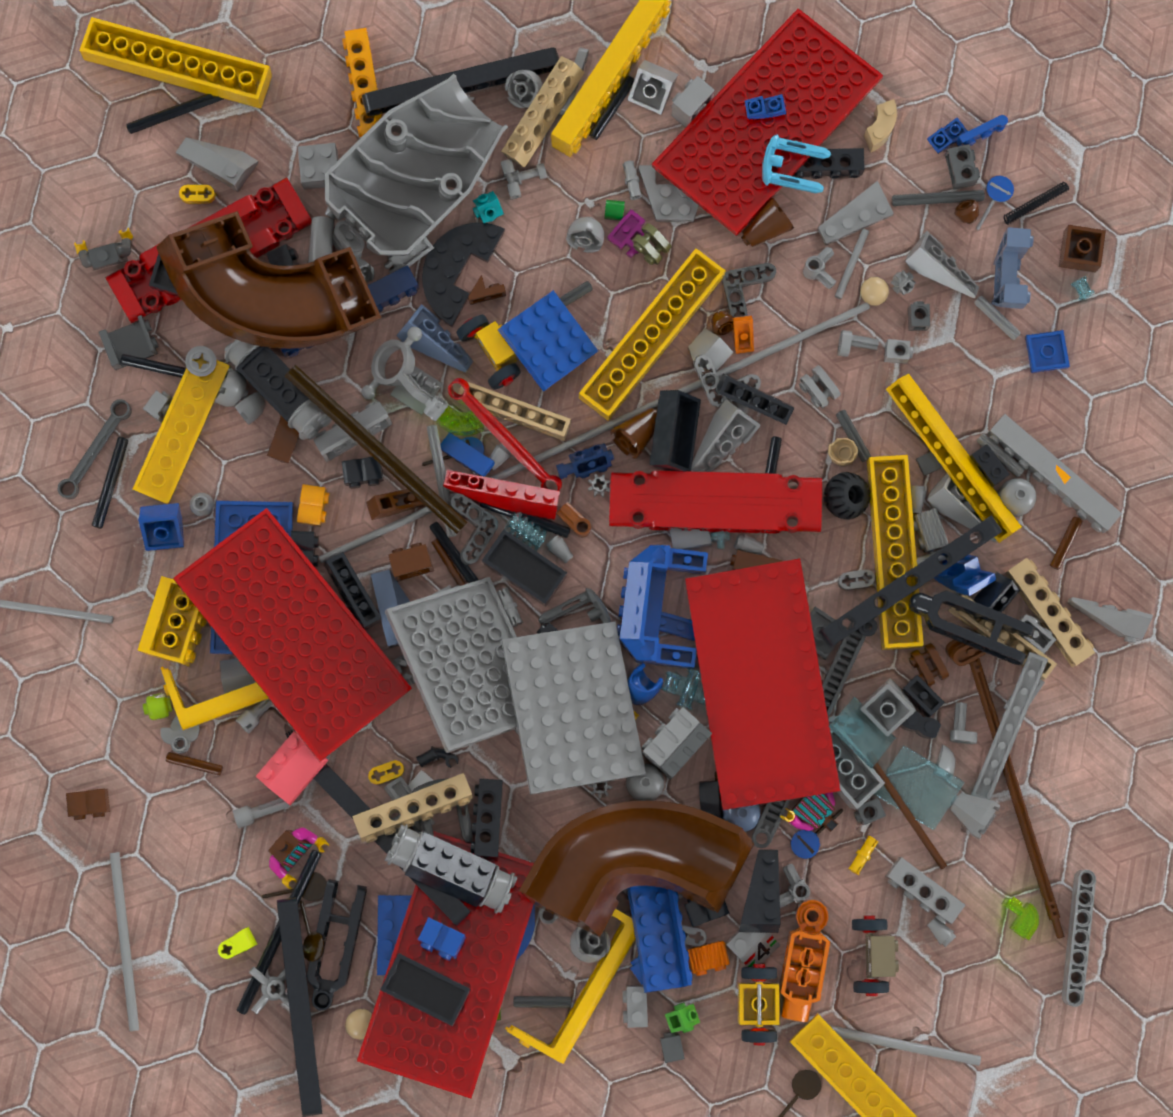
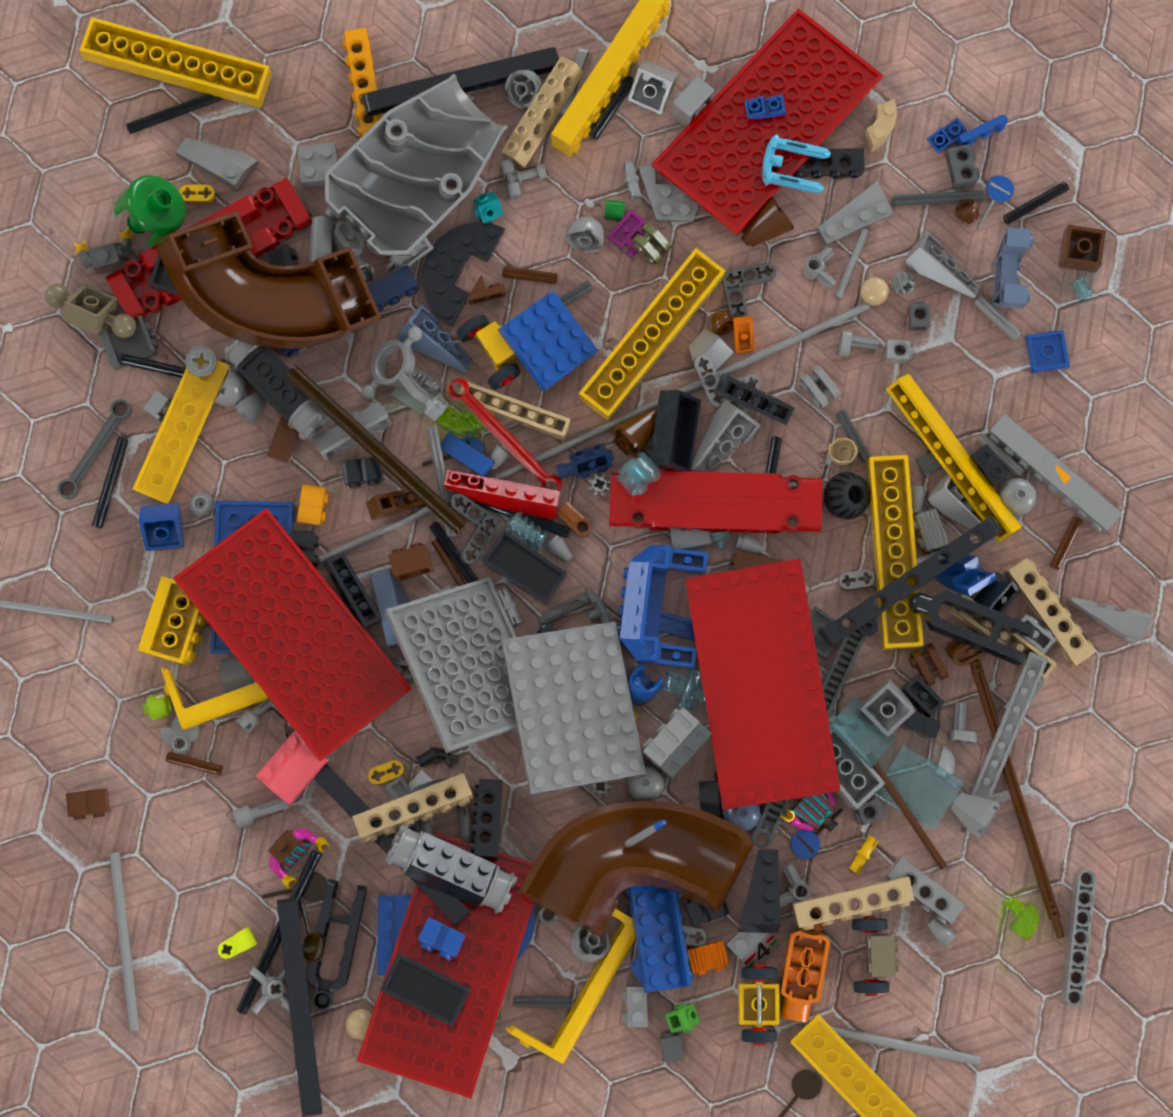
none -> dark tan brick [45,284,136,338]
none -> green piece [114,175,186,247]
none -> reddish brown axle [502,266,558,284]
none -> clear light blue brick [615,452,661,496]
none -> light grey piece [625,820,667,847]
none -> tan brick [791,876,915,930]

